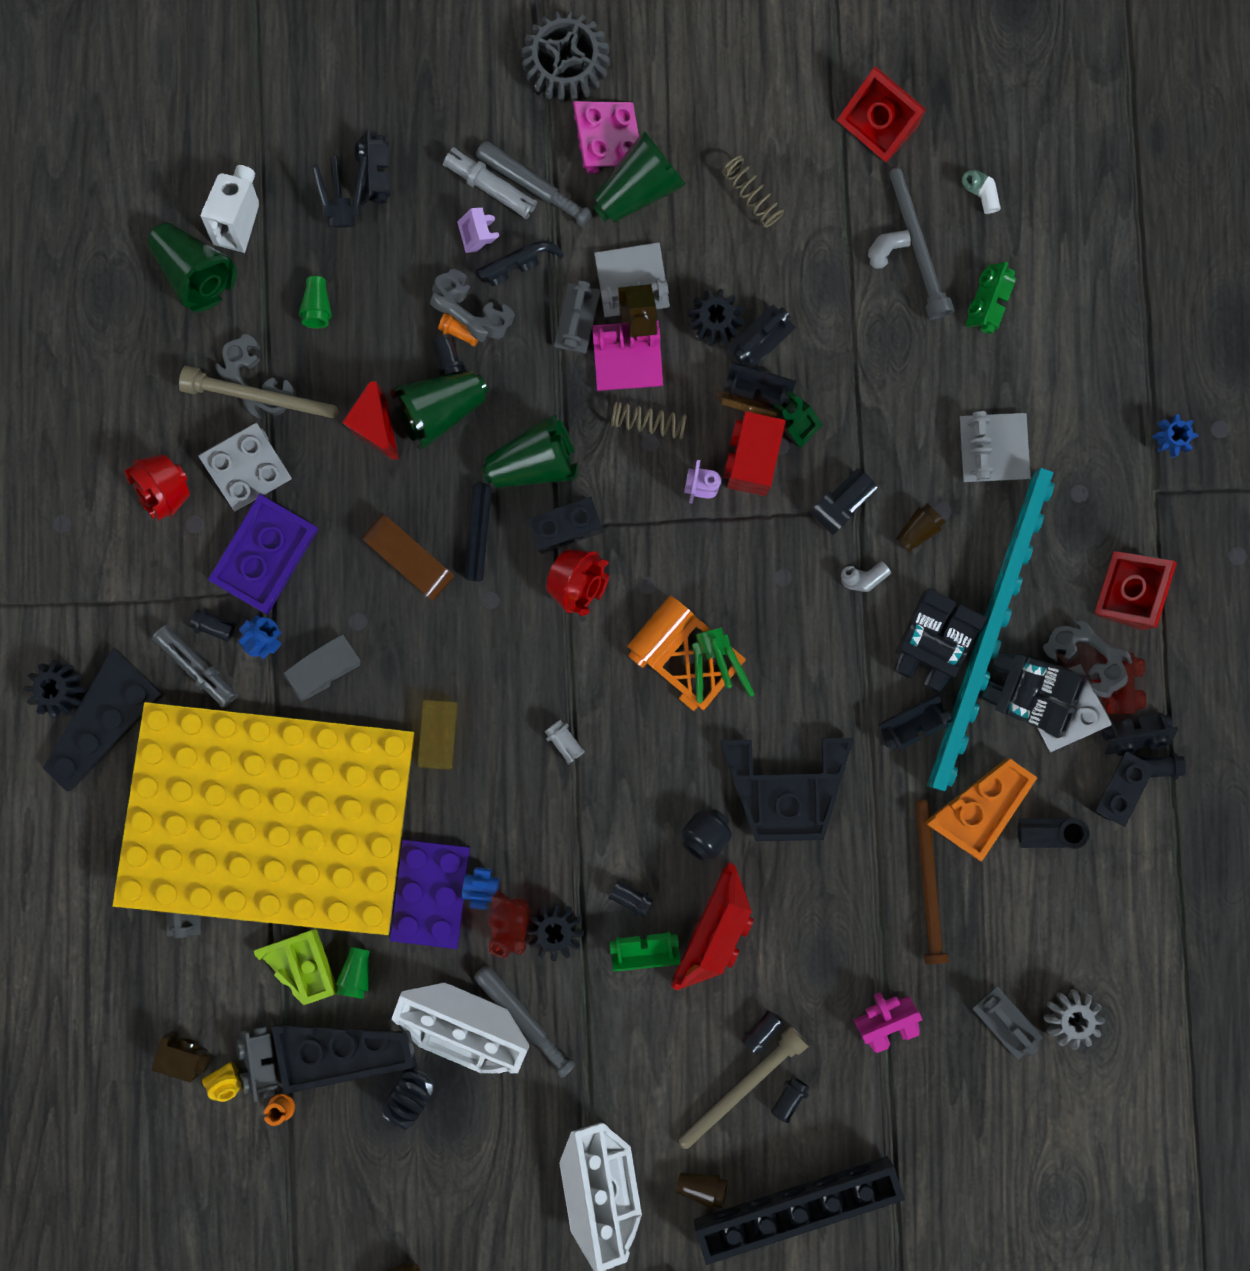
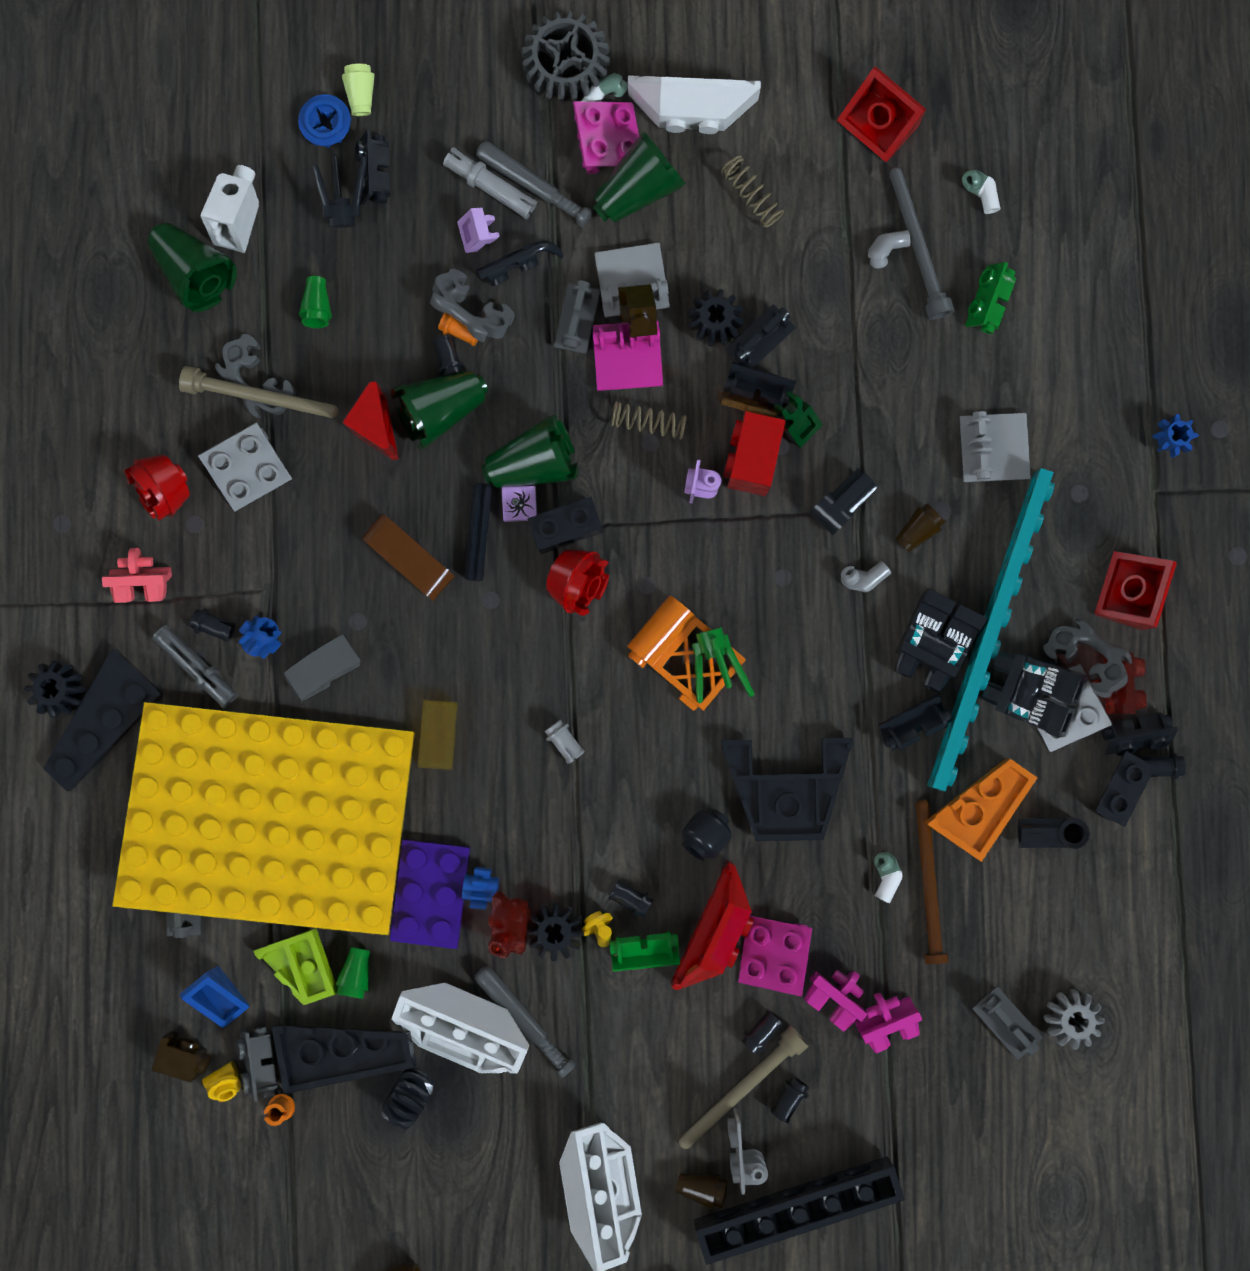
dark purple plate [208,494,319,614] -> none
none -> coral hips [102,548,172,603]
none -> blue slope [179,966,250,1028]
none -> blue gear [298,94,352,148]
none -> yellowish green cone [342,64,374,116]
none -> lavender tile [502,486,537,522]
none -> yellow plate [581,911,613,948]
none -> sand green arm [582,73,628,102]
none -> white wedge [628,75,761,134]
none -> light grey hinge [727,1107,768,1195]
none -> dark pink hinge [738,915,812,996]
none -> dark pink hips [804,969,868,1032]
none -> arm [874,852,903,903]

